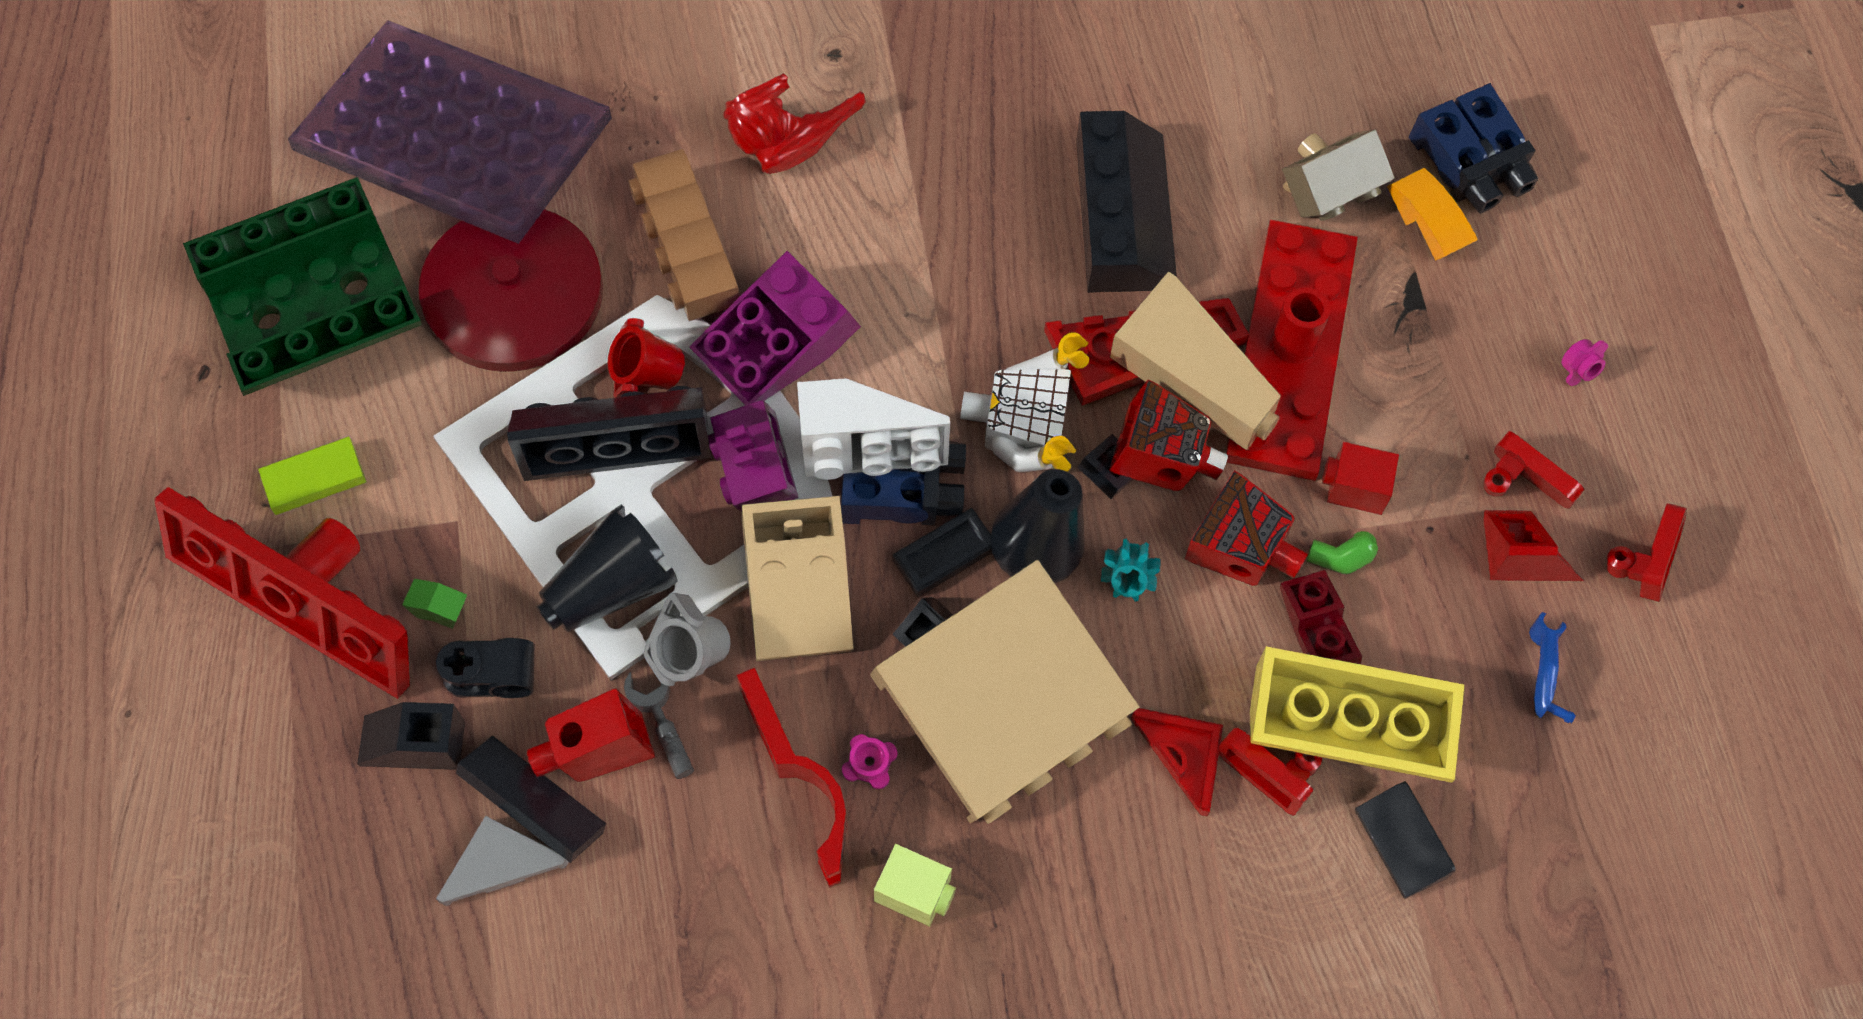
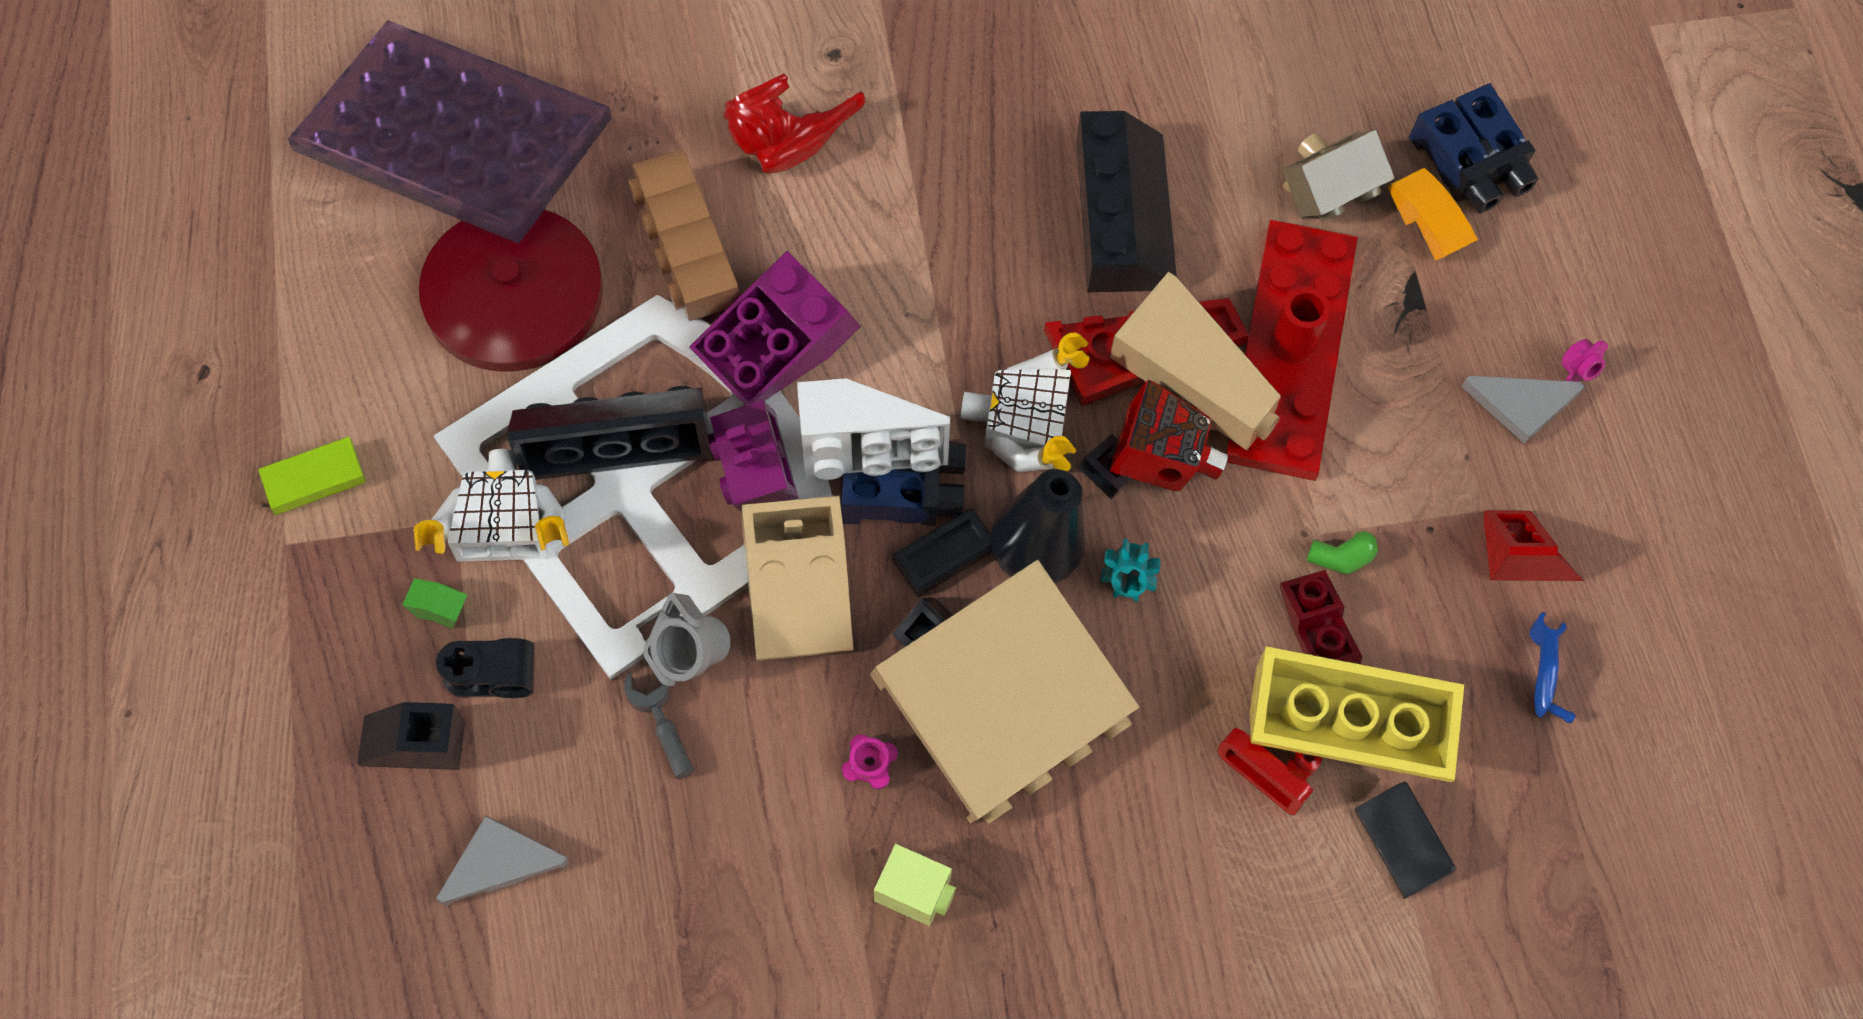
red plate [154,487,410,699] -> none
dark green slope [183,177,422,396] -> none
black tile [456,736,606,863] -> none
red torso [527,688,656,782] -> none
black cone [536,504,678,632] -> none
red piece [608,318,685,398] -> none
red piece [736,667,847,888] -> none
red tile [1131,708,1223,817] -> none
torso [1184,470,1309,586] -> none
red brick [1322,442,1399,515] -> none
red piece [1483,431,1585,509] -> none
red piece [1607,503,1687,602] -> none
none -> white torso [413,449,570,562]
none -> light grey tile [1461,376,1585,444]

